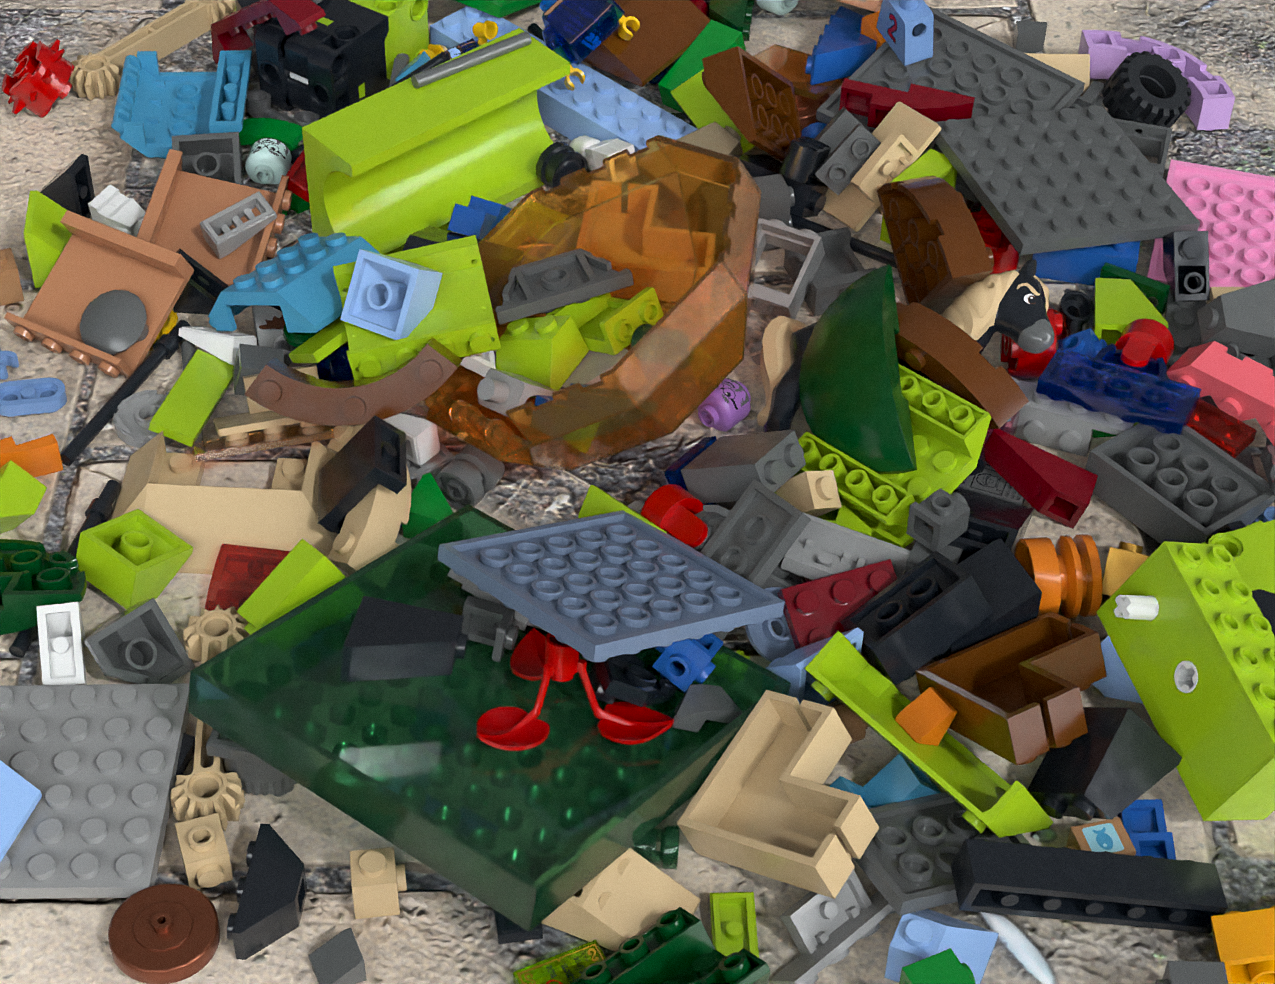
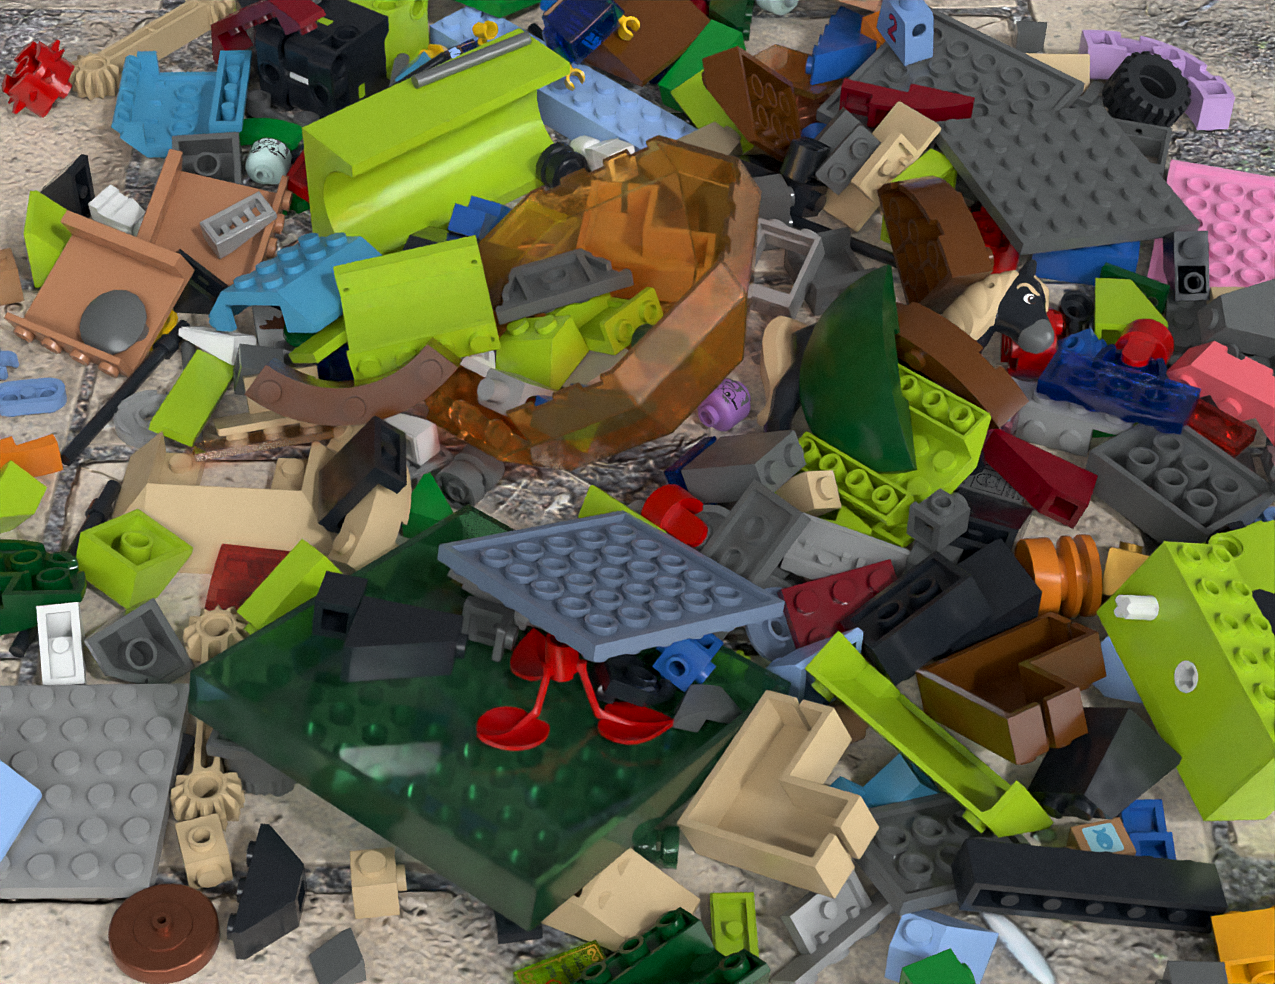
light blue slope [340,249,443,340] -> none
orange slope [895,687,958,746] -> none
none -> black brick [312,571,368,641]

